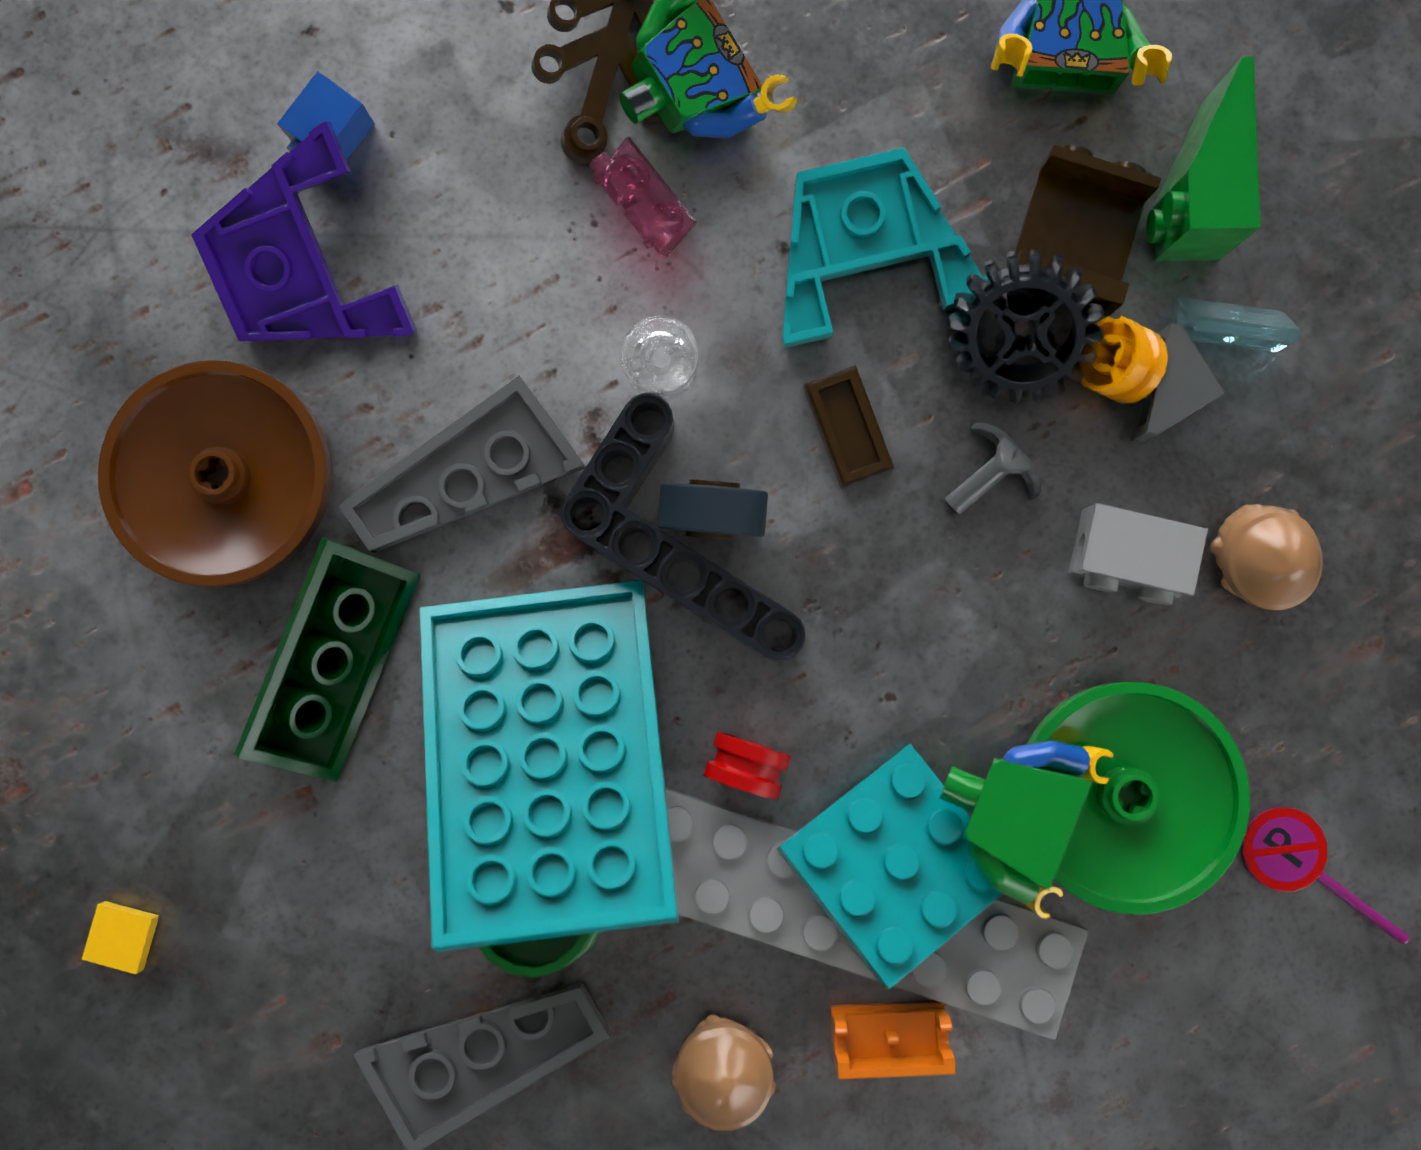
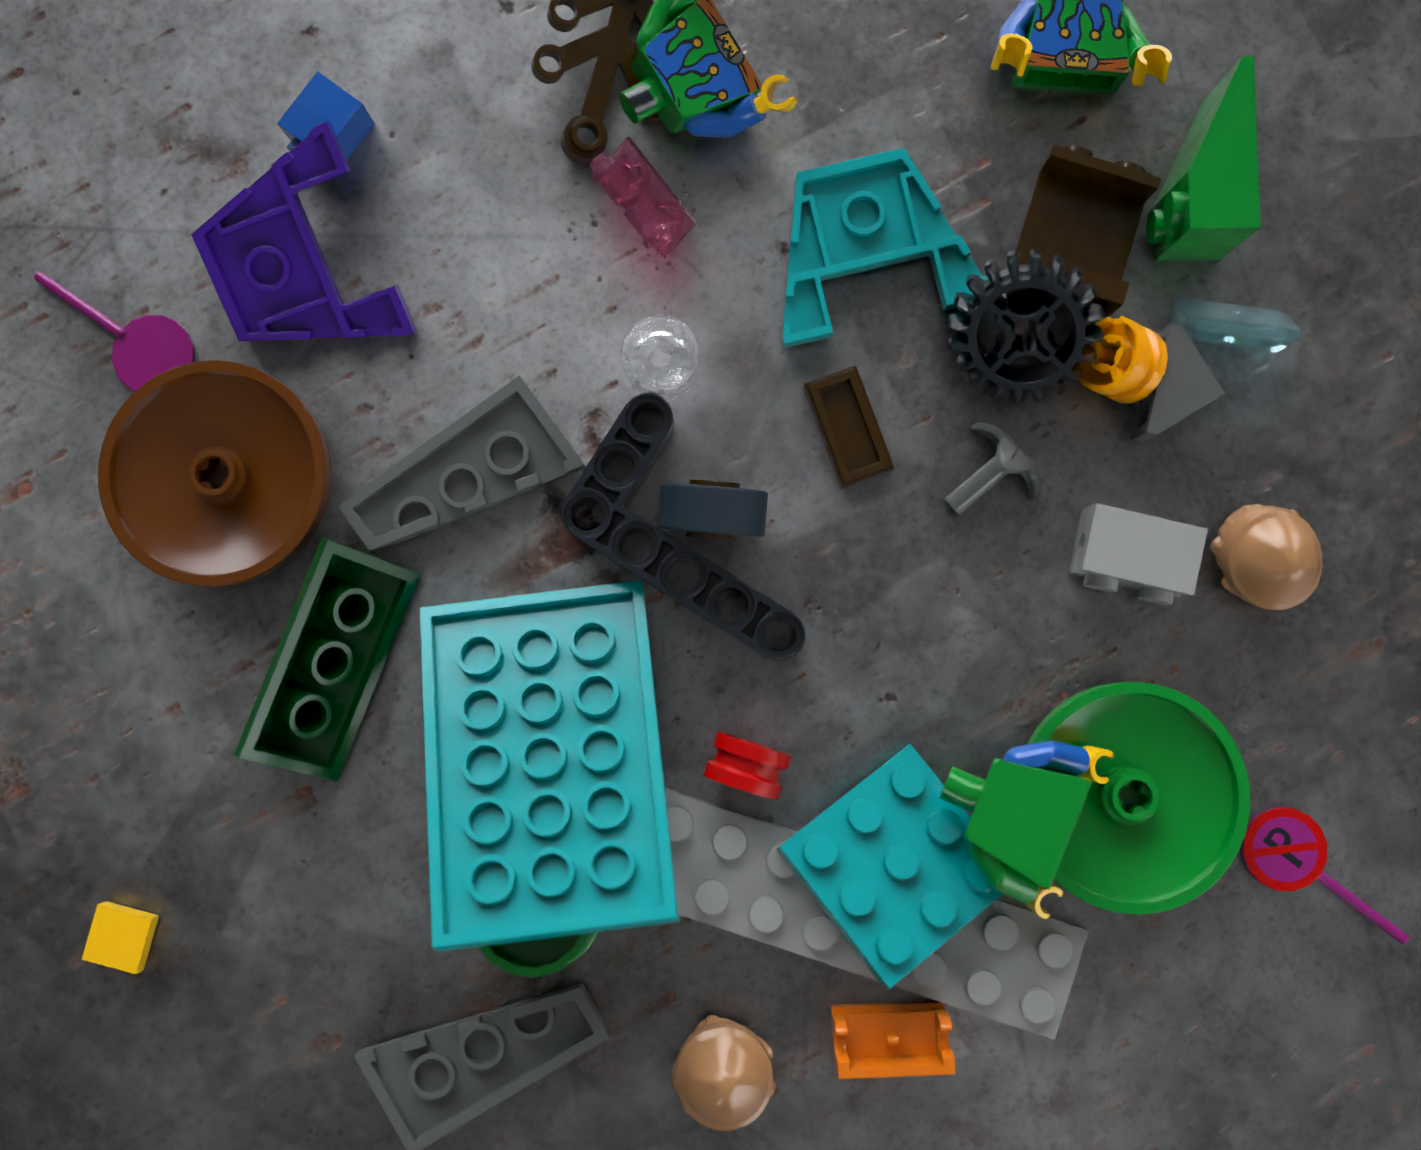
none -> magenta piece [34,272,195,391]

